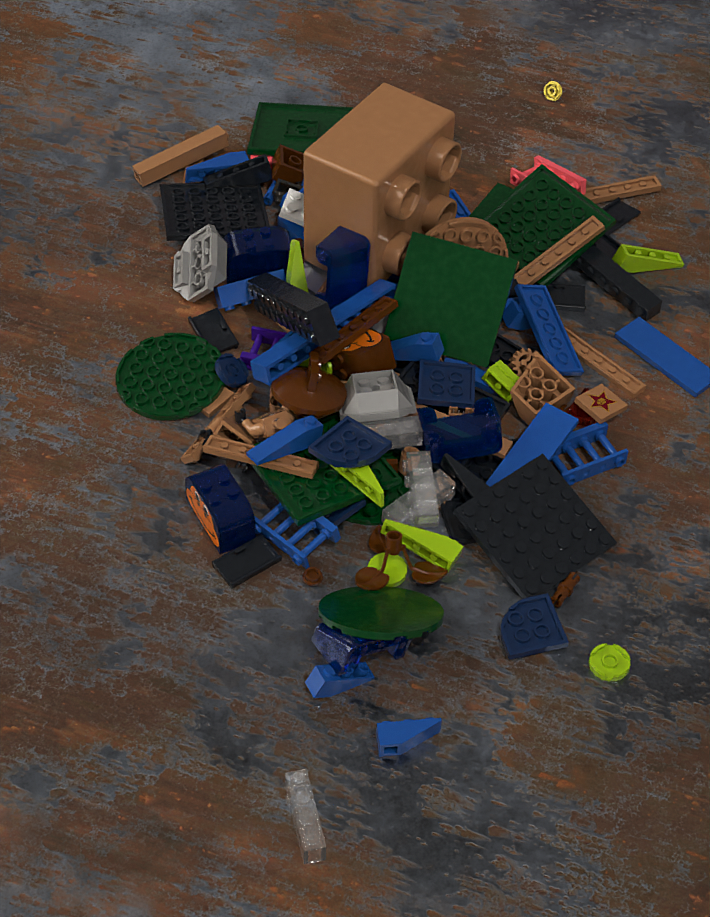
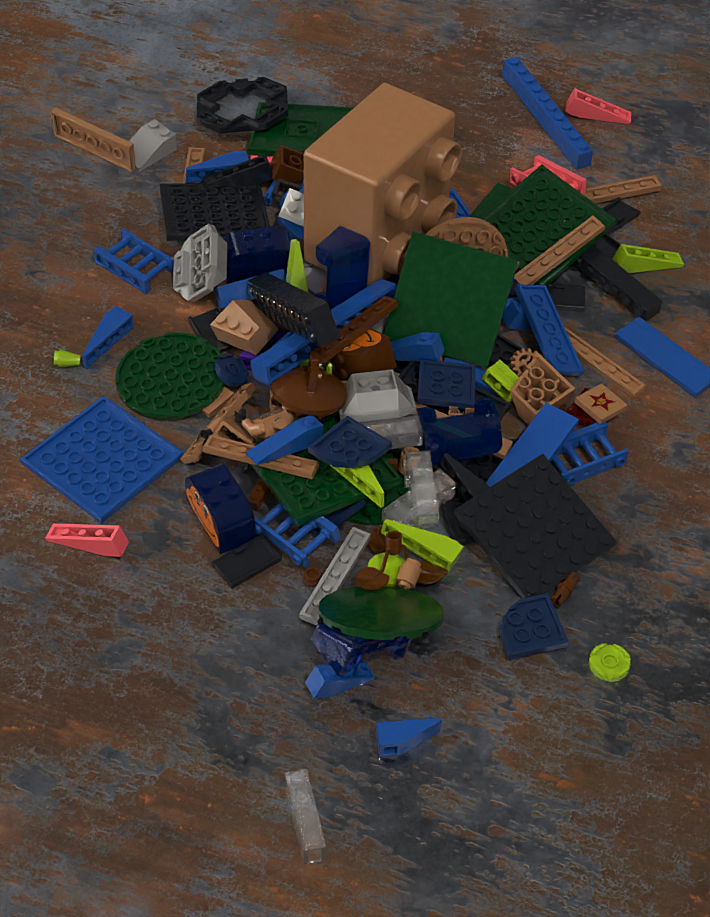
medium nougat brick [132,125,229,187] -> none
light yellow plate [544,81,562,101] -> none
none -> blue tile [20,396,184,524]
none -> coral slope [45,523,129,557]
none -> medium nougat tile [51,108,136,172]
none -> lime cone [53,349,80,367]
none -> blue slope [82,306,134,369]
none -> blue fence [94,228,174,294]
none -> light grey slope [129,119,177,172]
none -> black plate [197,77,289,134]
none -> medium nougat wedge [210,300,278,355]
none -> reddish brown piece [246,477,271,512]
none -> light grey plate [299,527,371,626]
none -> medium nougat brick [396,558,421,590]
none -> blue brick [502,57,593,170]
none -> coral slope [565,88,631,124]

